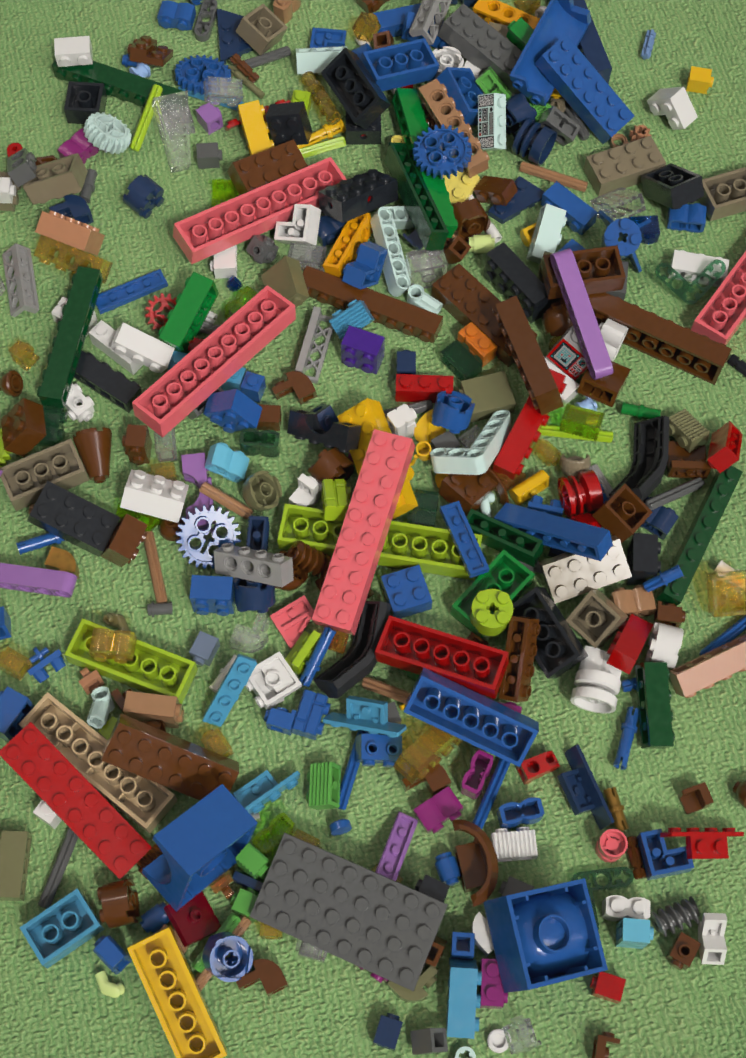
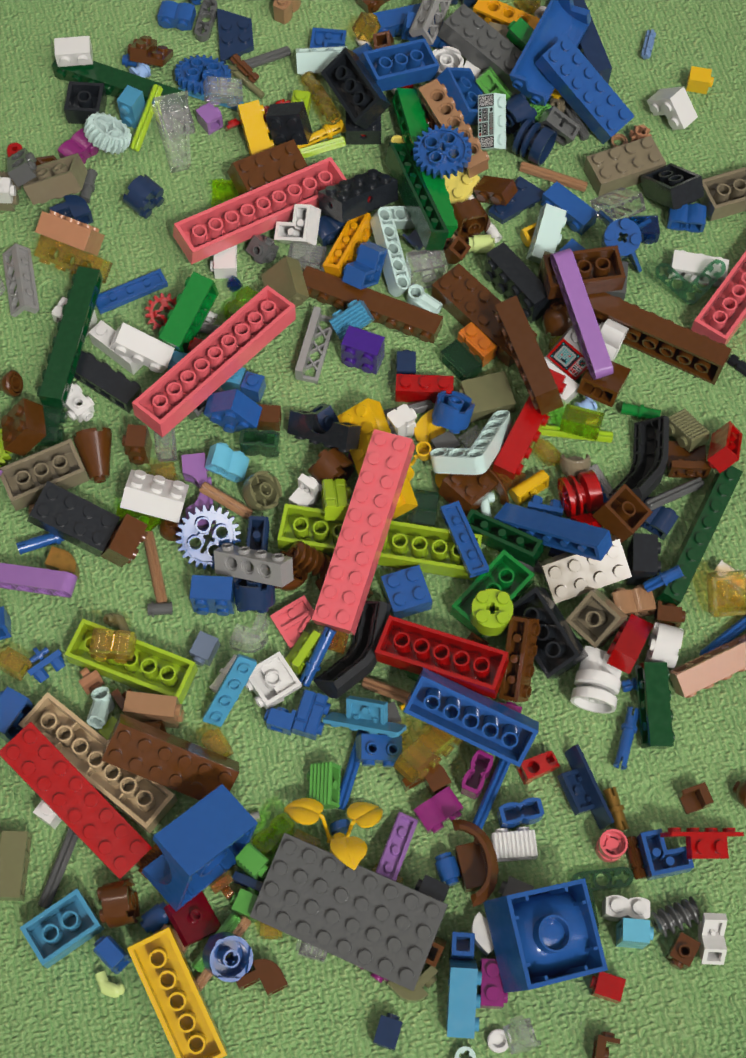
clear yellow brick [9,340,40,371] -> none
dark grey brick [196,142,223,169] -> none
dark azure bracket [232,770,300,815] -> none
dark tan brick [236,4,288,56] -> none
reddish brown brick [272,371,318,405] -> none
dark grey brick [410,1028,448,1055] -> none
none -> dark azure brick [117,85,146,129]
none -> yellow plant [284,798,383,870]

